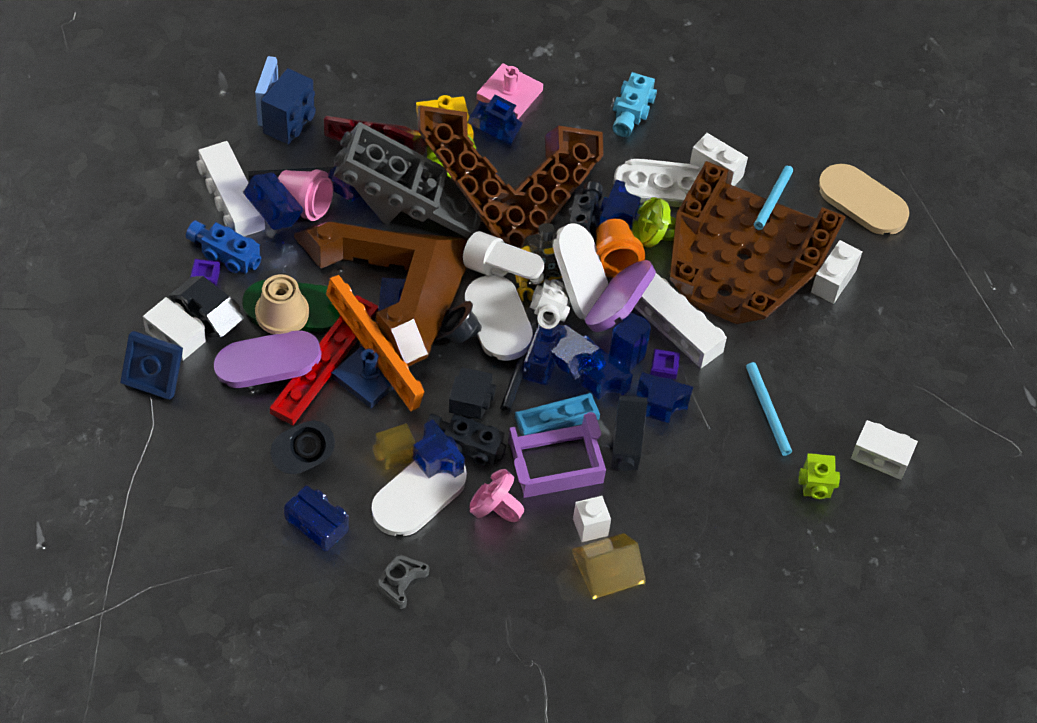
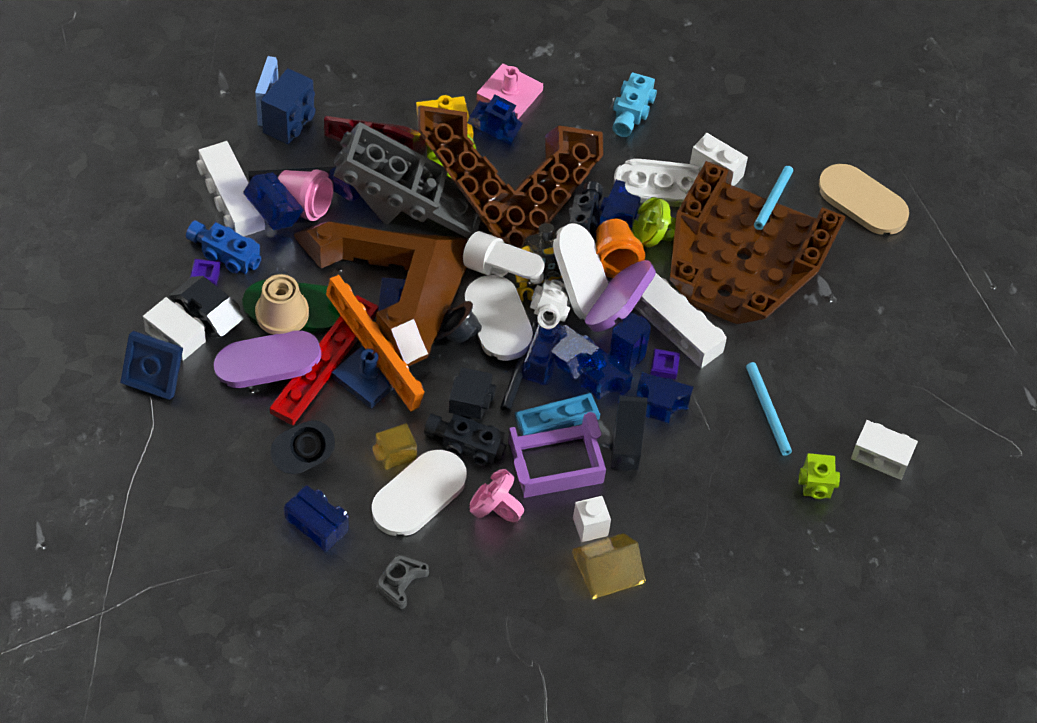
clear blue brick [413,419,465,478] -> none
white brick [811,240,862,304] -> none

